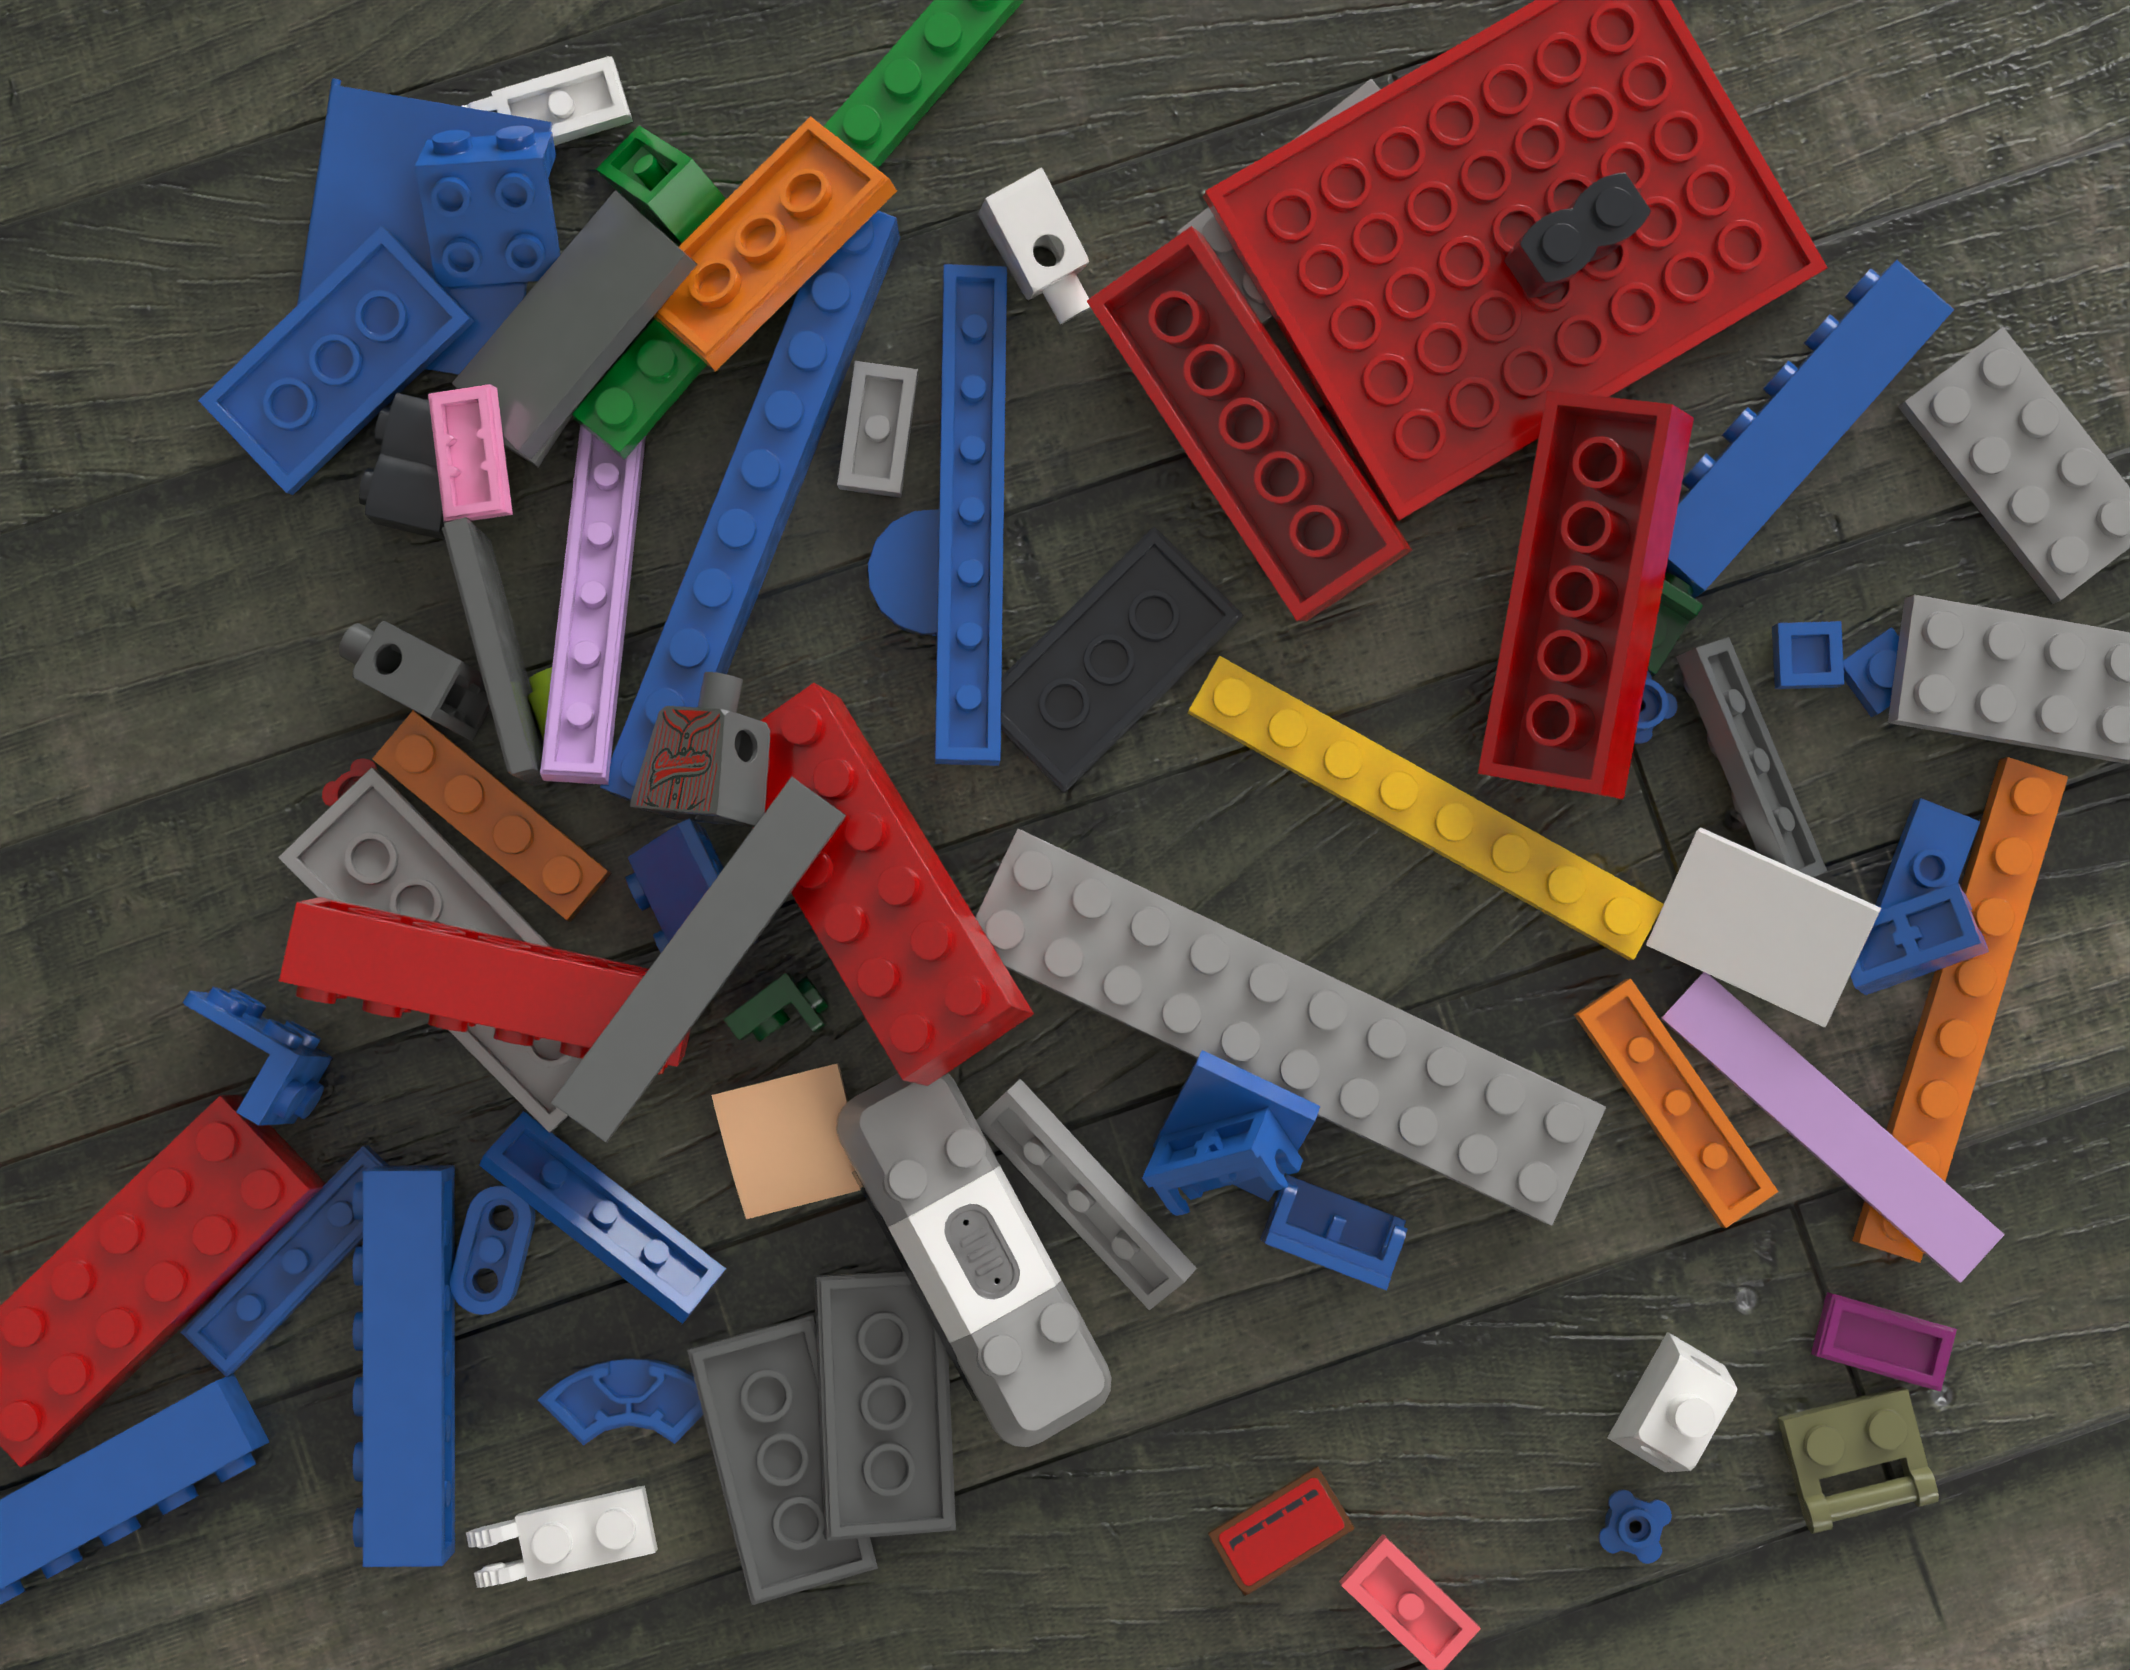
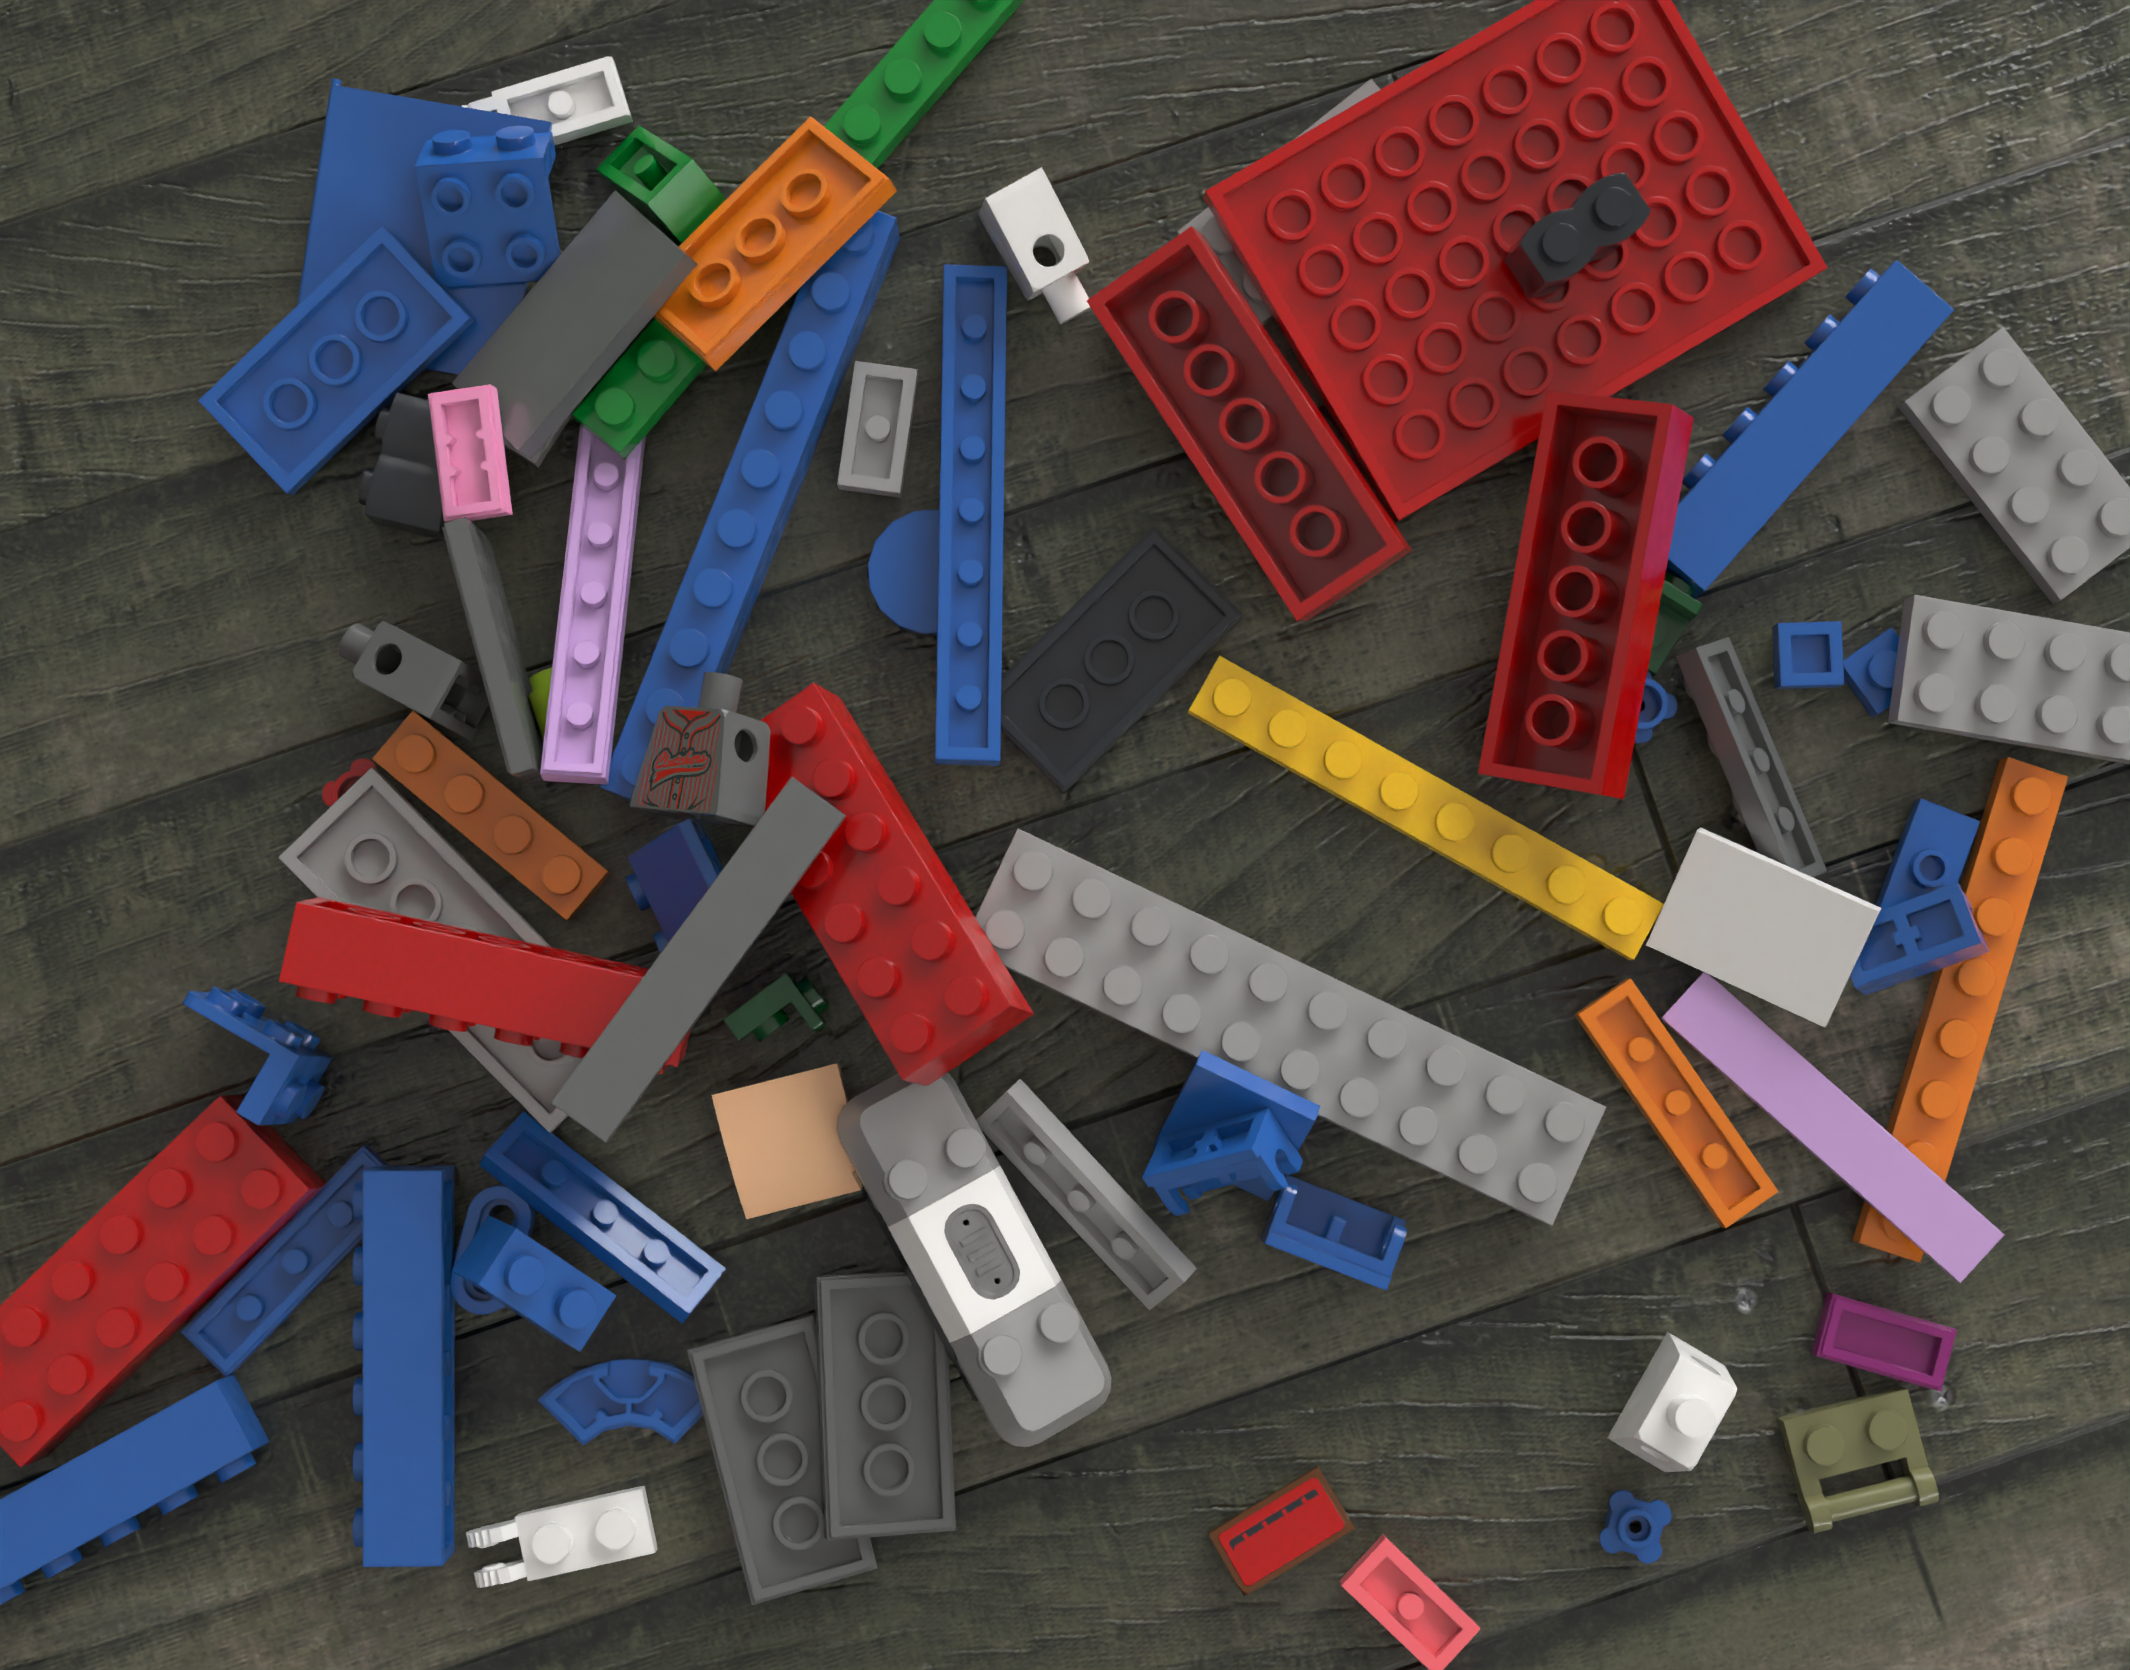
none -> blue brick [452,1215,616,1352]

